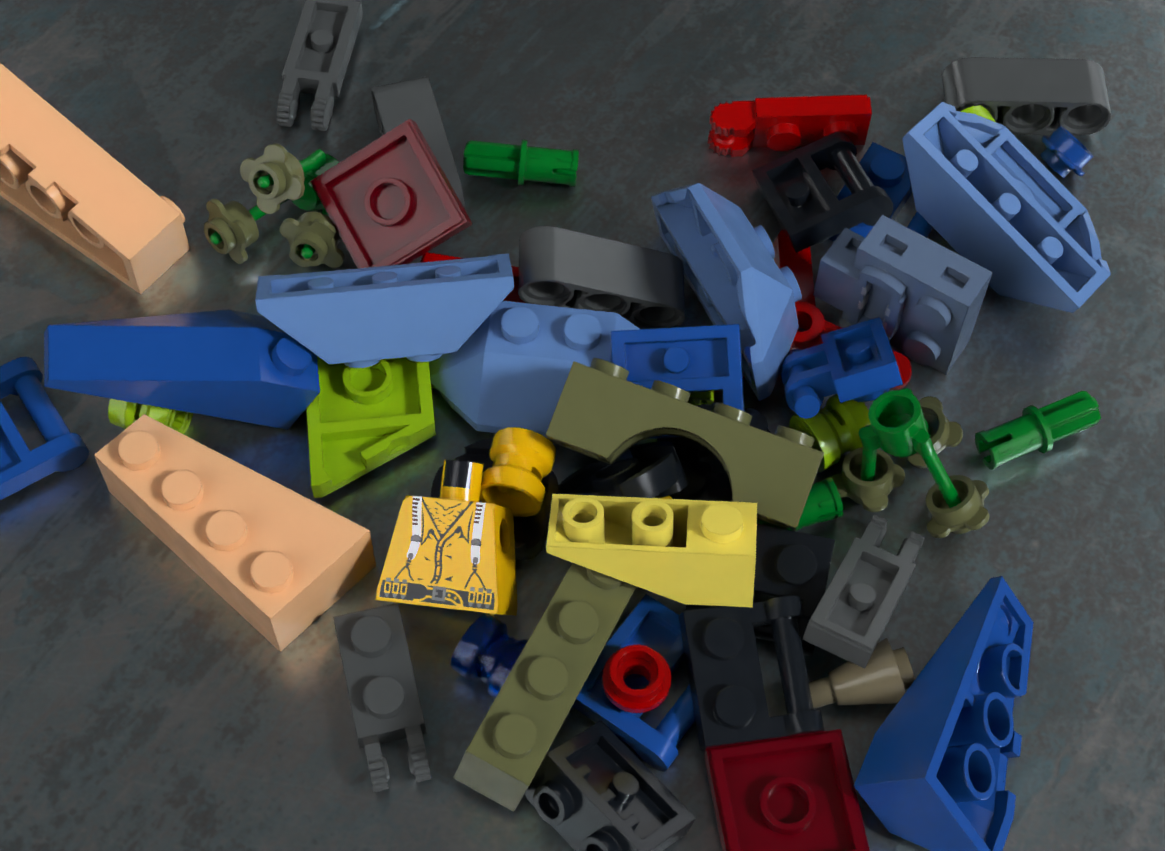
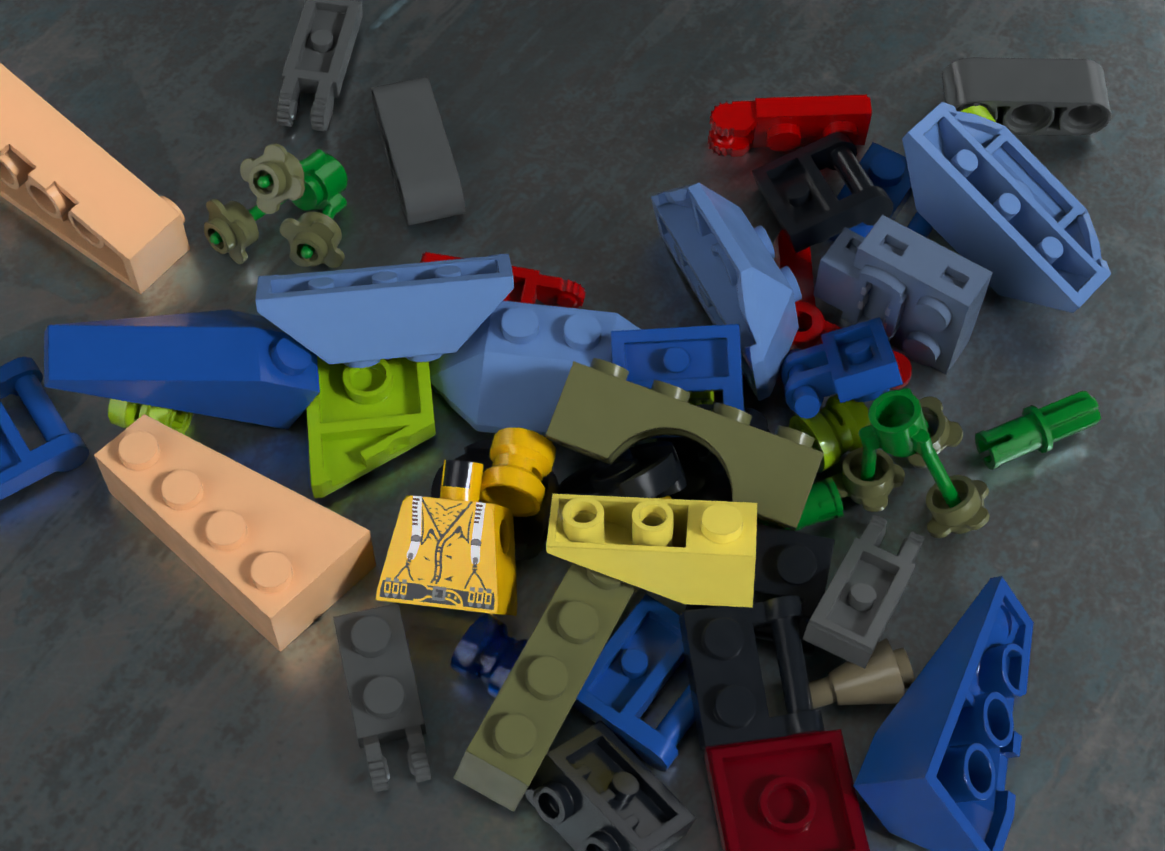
dark red plate [310,119,473,268] -> none
green axle [463,140,579,187] -> none
dark grey beam [518,226,685,329] -> none
red plate [602,645,671,713] -> none
blue plate [1040,125,1094,178] -> none

